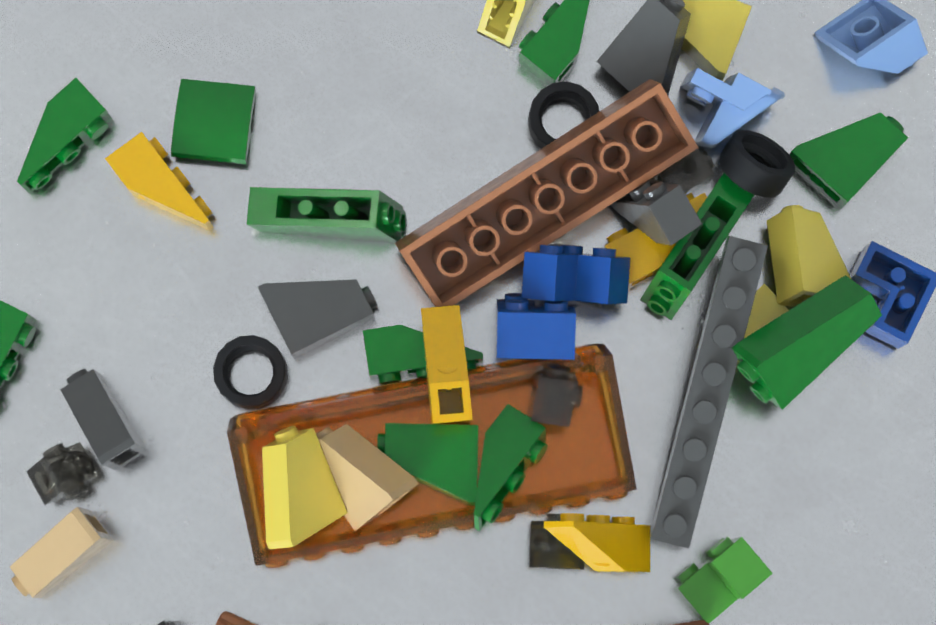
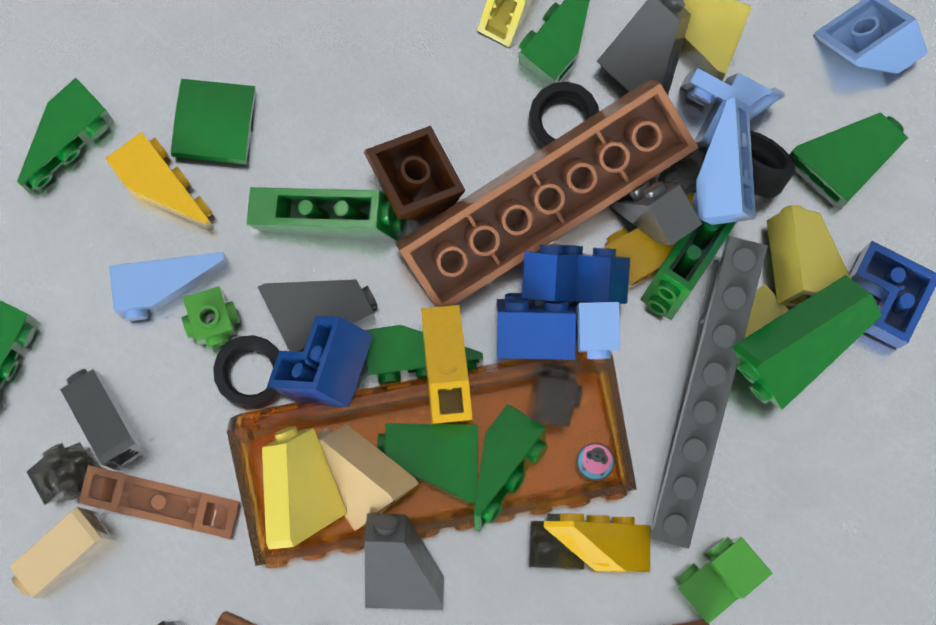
none -> nougat slope [78,465,240,539]
none -> light blue slope [109,252,228,321]
none -> bright green brick [182,286,240,349]
none -> blue brick [267,316,373,407]
none -> reddish brown slope [364,125,465,221]
none -> dark grey slope [365,513,444,610]
none -> light blue slope [575,302,620,359]
none -> tile [576,443,615,482]
none -> light blue slope [693,98,756,225]

